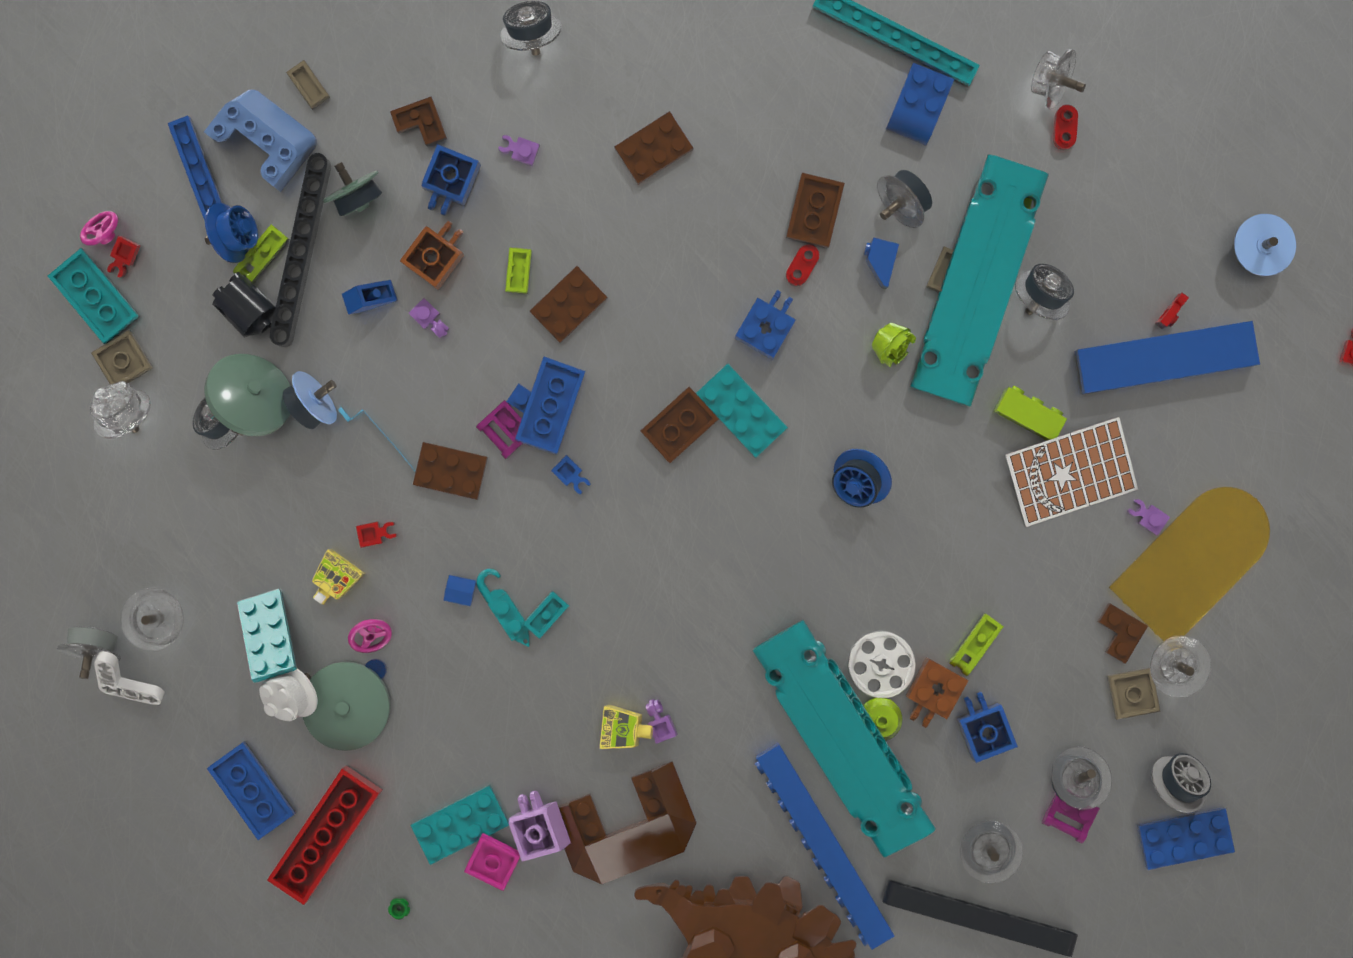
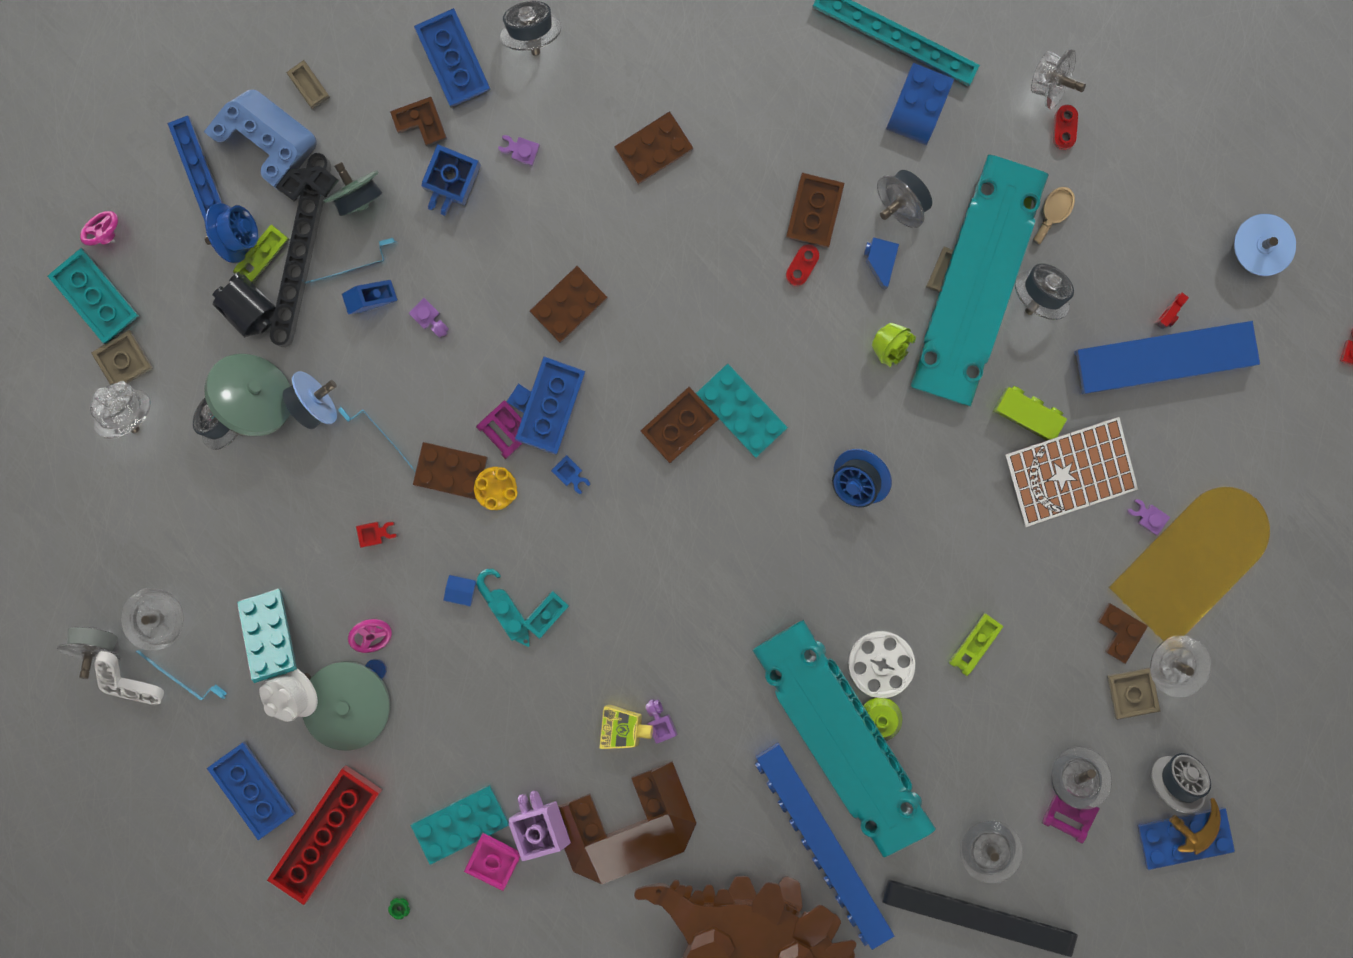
red plate [107,236,141,278] -> none
torso [312,549,365,605] -> none
dark orange hinge [400,221,464,290] -> none
lime plate [505,247,532,294] -> none
blue hinge [735,290,796,360] -> none
dark orange hinge [906,657,969,728] -> none
blue hinge [956,692,1018,763] -> none
none -> medium azure piece [136,650,227,700]
none -> black tile [276,166,339,202]
none -> medium azure piece [305,238,397,283]
none -> blue plate [414,8,491,108]
none -> yellow dish [474,466,517,510]
none -> tan piece [1033,187,1075,245]
none -> pearl gold piece [1169,798,1221,855]

